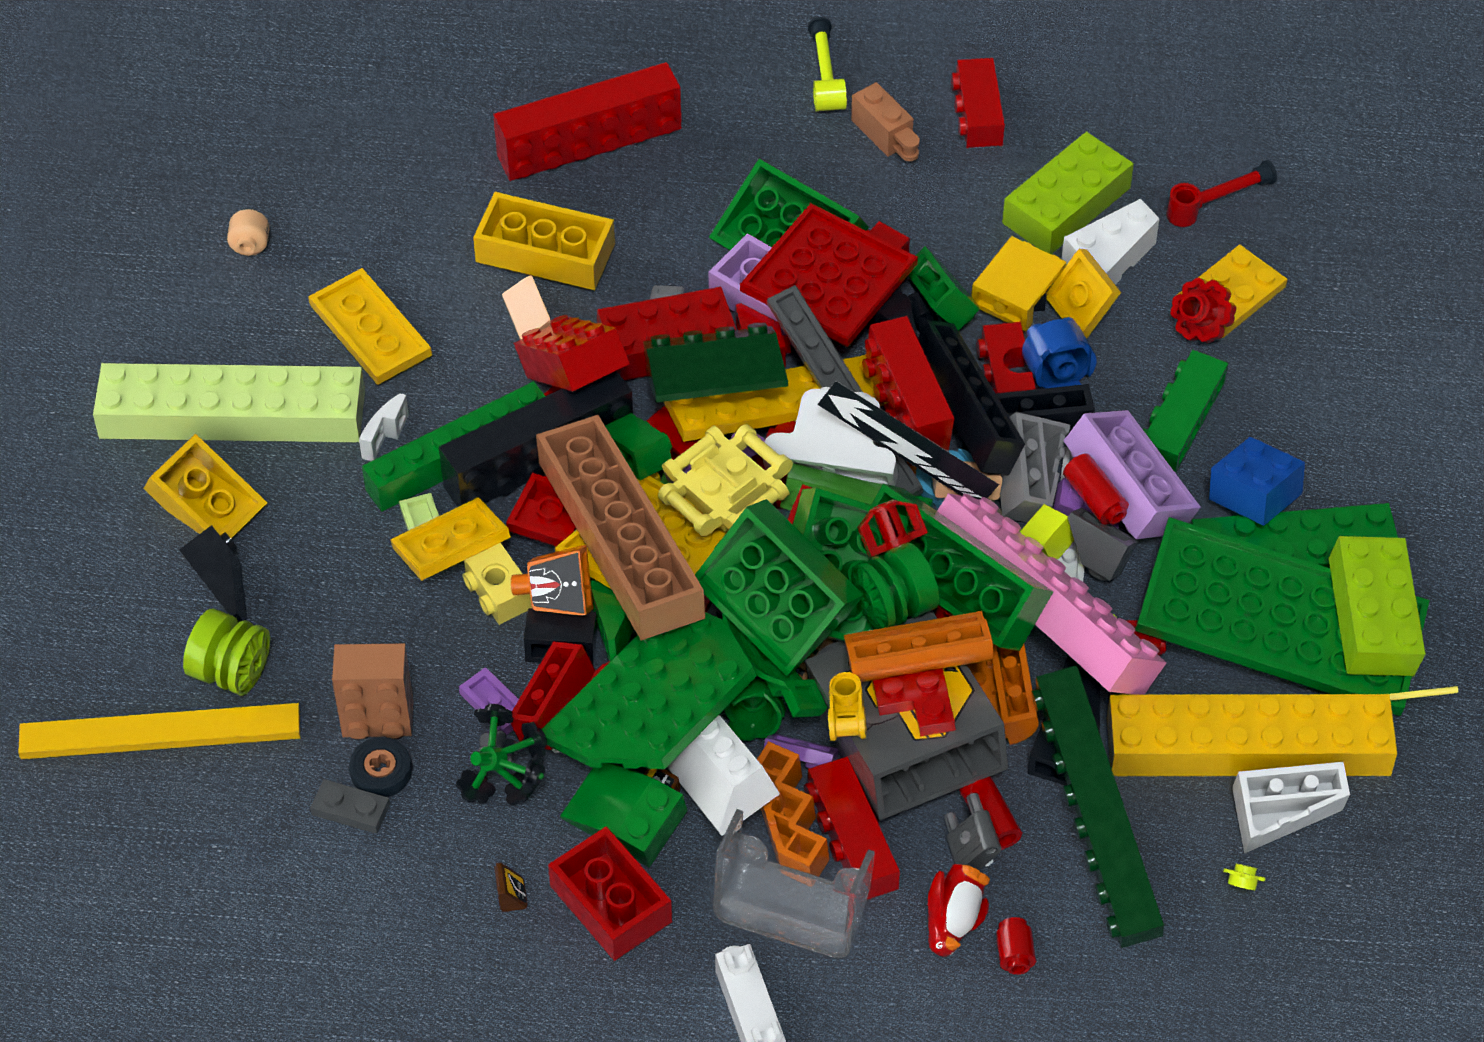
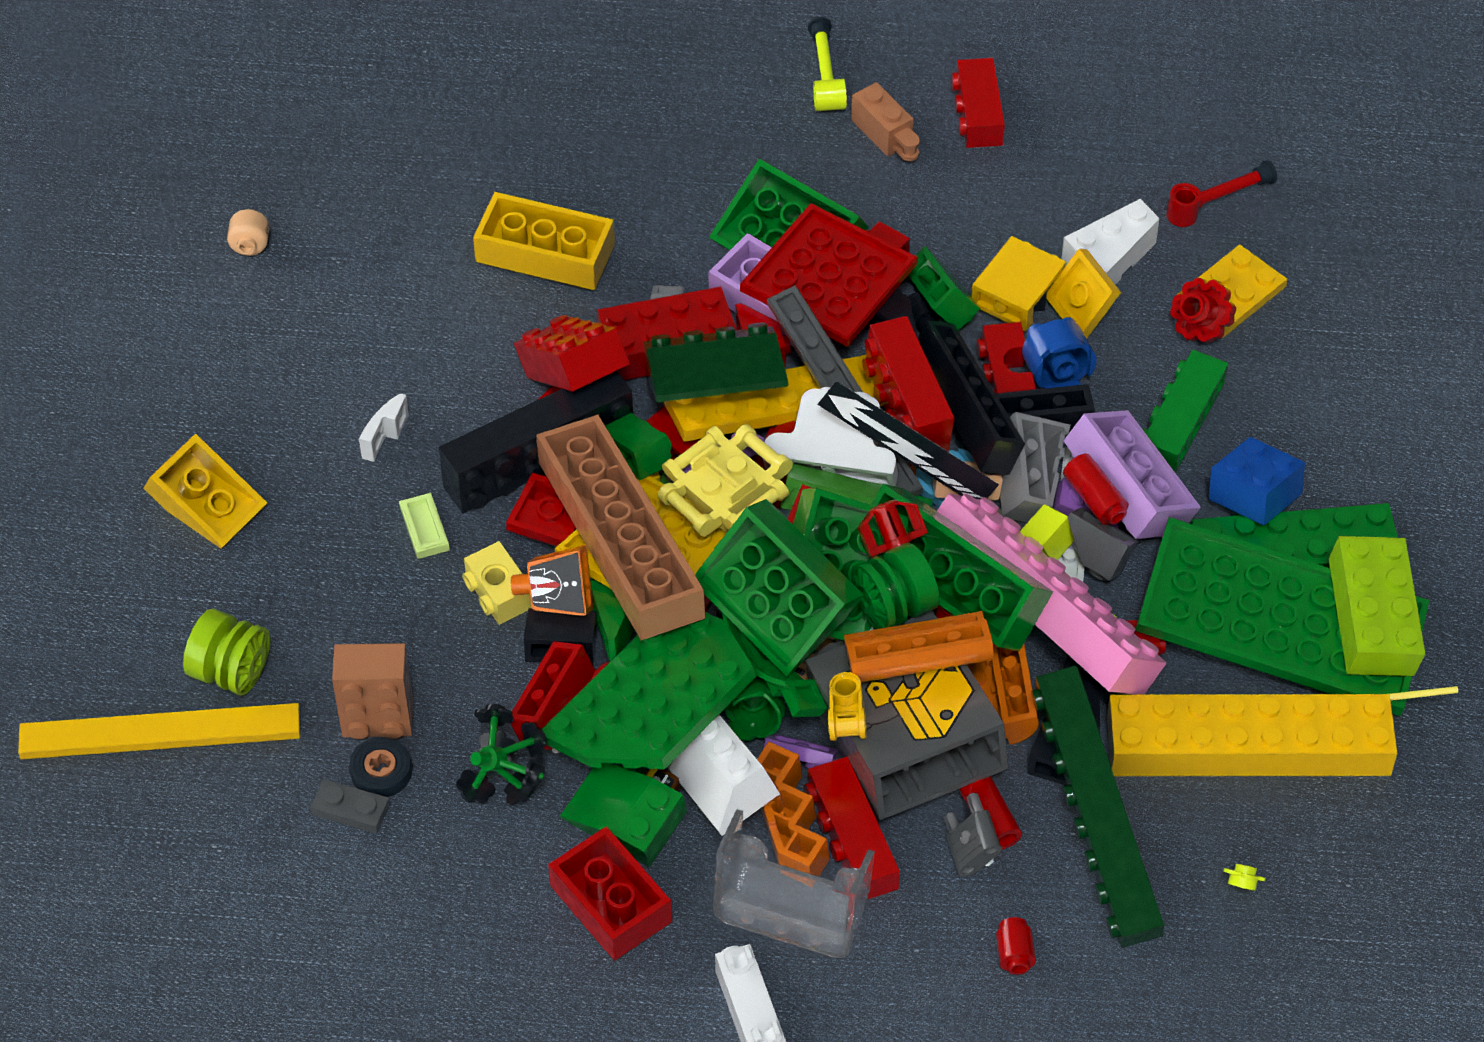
yellowish green brick [93,363,365,442] -> none
black slope [179,525,247,622] -> none
yellow plate [308,268,432,385] -> none
green brick [362,381,545,512] -> none
yellow tile [391,498,511,581] -> none
medium lavender plate [459,667,519,735] -> none
red brick [493,62,682,181] -> none
reddish brown slope [494,863,528,912] -> none
light nougat slope [502,275,551,340] -> none
red plate [873,668,956,737] -> none
animal [927,864,990,957] -> none
lime brick [1002,131,1134,254] -> none
white wedge [1232,762,1350,854] -> none

